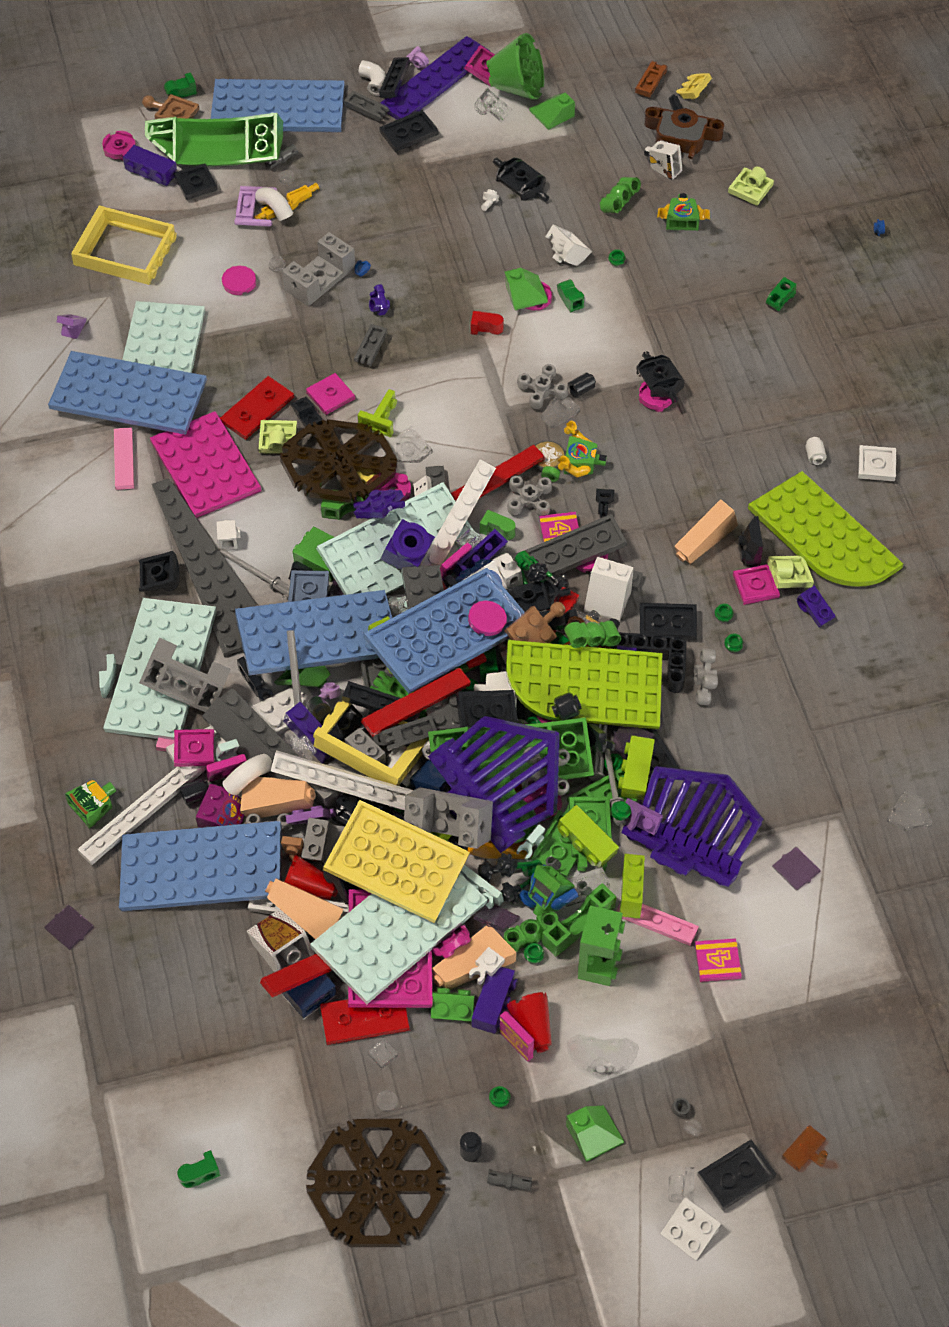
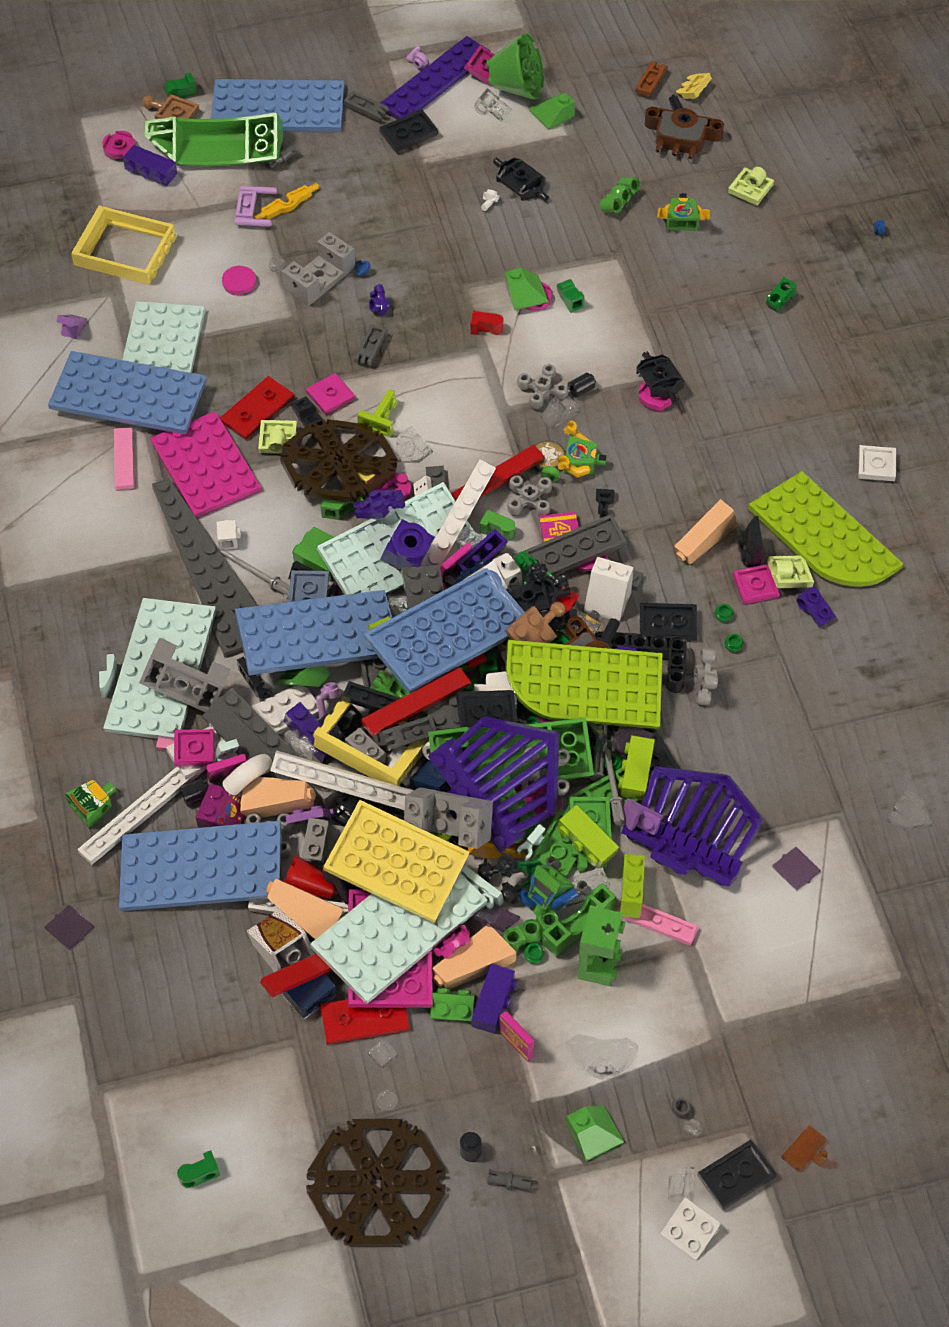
black slope [139,551,180,592] -> none
black plate [174,163,217,200] -> none
white cylinder [255,187,294,221] -> none
medium nougat plate [281,836,304,862] -> none
light grey bar [287,630,302,706] -> none
black brick [307,696,332,722] -> none
white cylinder [359,60,386,96] -> none
black plate [379,57,410,99] -> none
dark pink tile [468,600,507,636] -> none
white plate [469,947,505,985] -> none
green plate [489,1086,510,1108] -> none
red cone [506,992,552,1053] -> none
white brick [546,224,592,266] -> none
black head [551,692,582,720] -> none
bright green piece [565,621,621,648] -> none
green plate [608,249,626,266] -> none
green plate [611,801,631,821] -> none
white torso [644,141,682,180] -> none
dark pink tile [695,938,742,982] -> none
white brick [805,437,827,465] -> none

